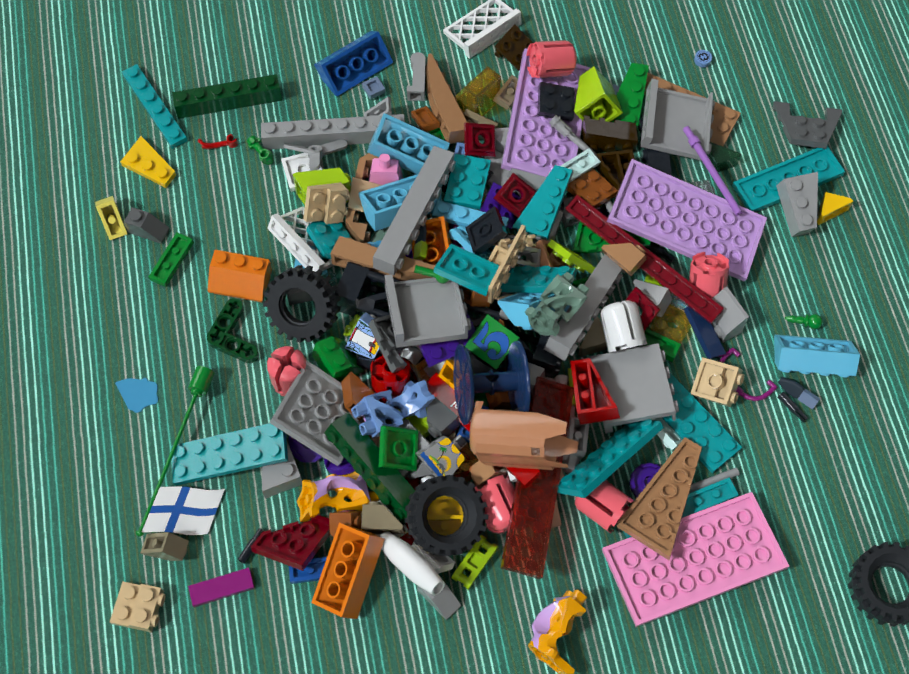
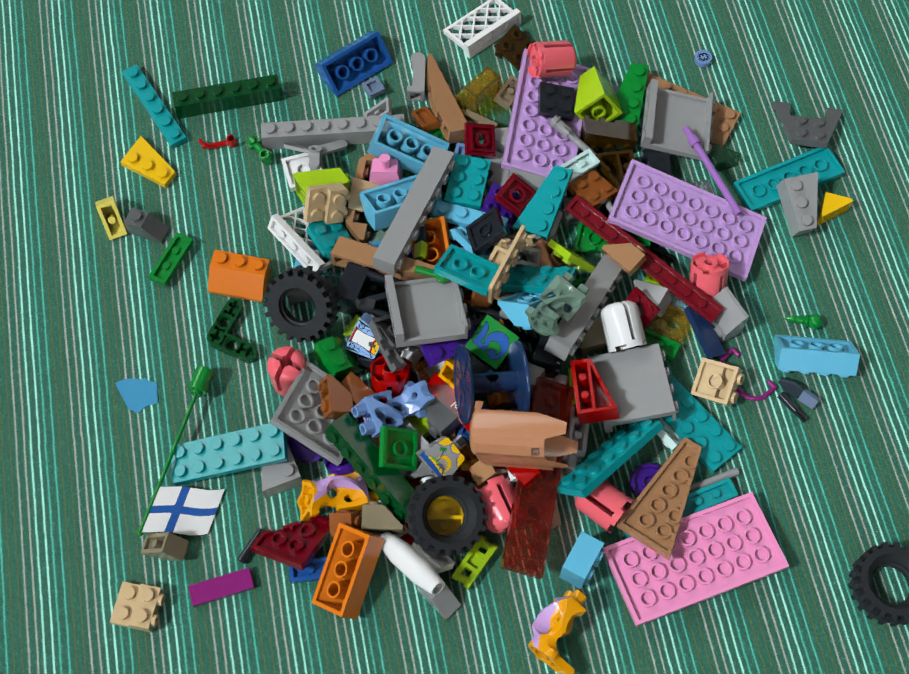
none -> dark orange slope [318,374,353,420]
none -> medium azure brick [559,531,605,589]

